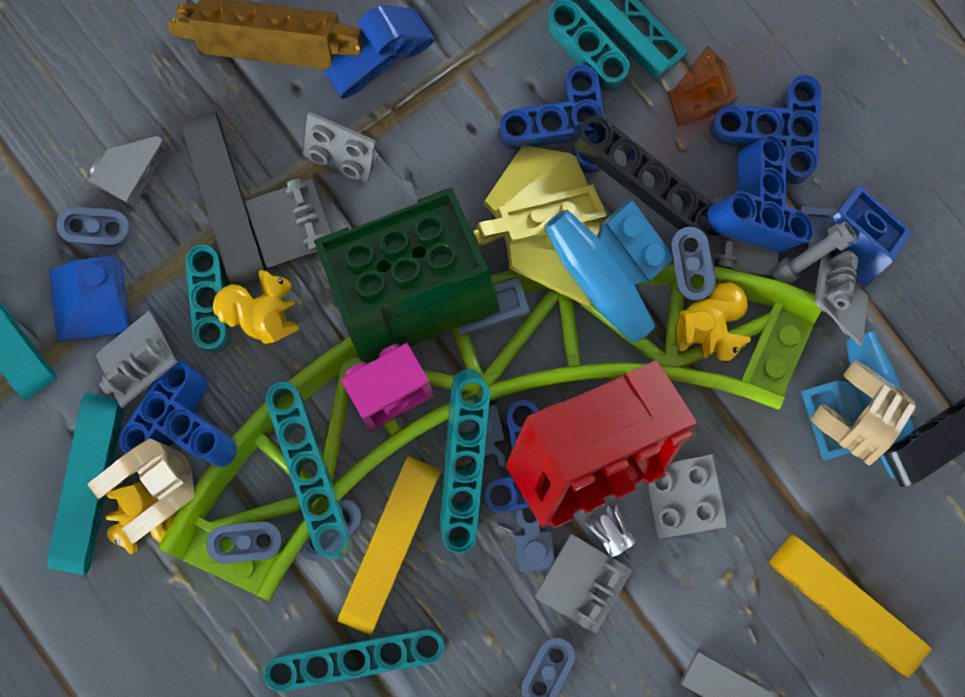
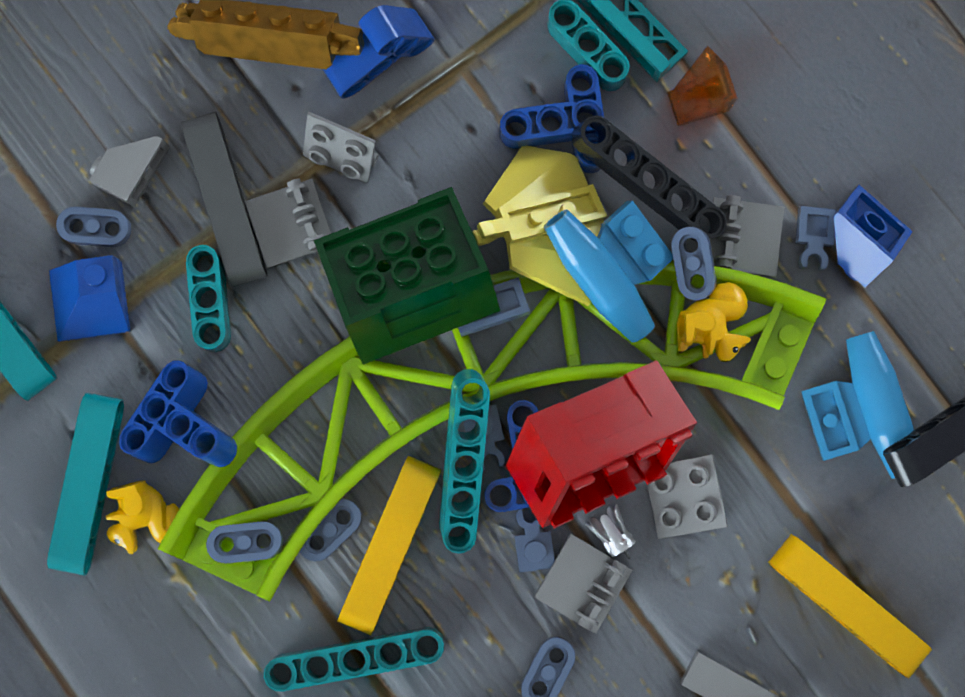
tan piece [87,438,195,544] -> none
light grey hinge [95,311,177,408] -> none
yellow animal [213,270,300,344] -> none
teal beam [266,382,352,561] -> none
dark pink brick [341,343,434,432] -> none
blue beam [707,135,814,253] -> none
blue beam [710,75,822,184] -> none
light grey bar [772,221,857,284] -> none
tan piece [810,360,916,466] -> none
light grey hinge [815,250,868,346] -> none

